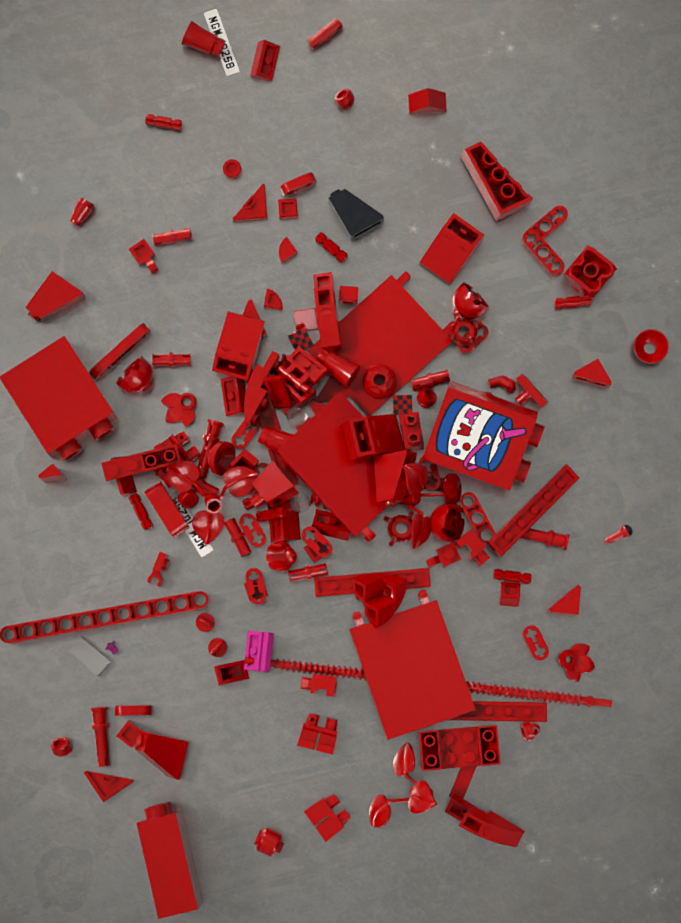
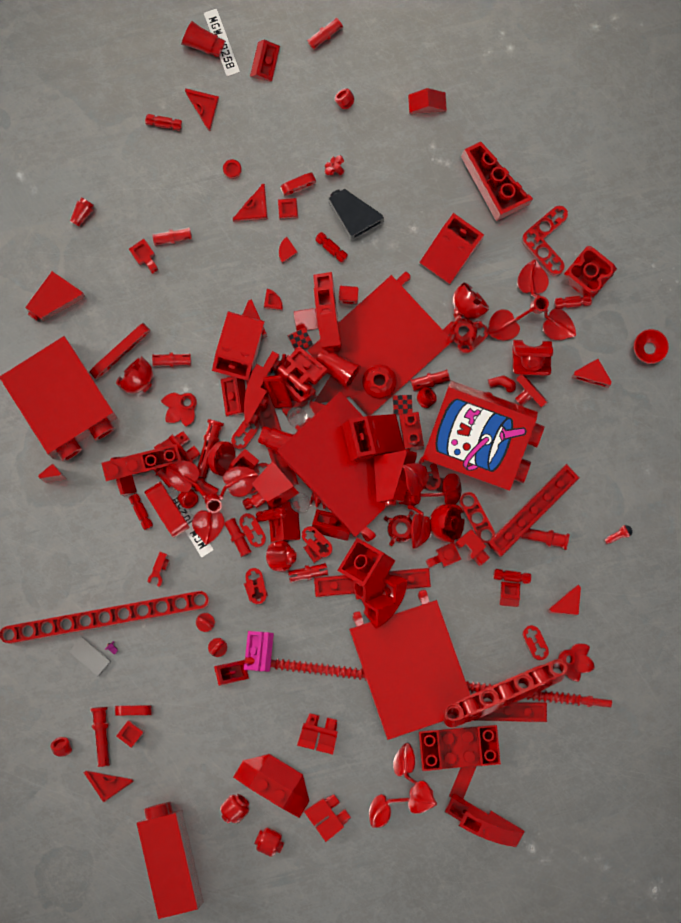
red slope [135,730,189,780] -> none
red hips [300,674,338,697] -> none
red tile [520,722,540,742] -> none
none -> red tile [185,88,219,131]
none -> red head [220,794,249,824]
none -> red wedge [233,754,310,818]
none -> red plant [324,155,344,176]
none -> red slope [337,537,396,588]
none -> red beam [443,659,567,728]
none -> red plant [487,259,576,341]
none -> red piece [512,340,553,375]

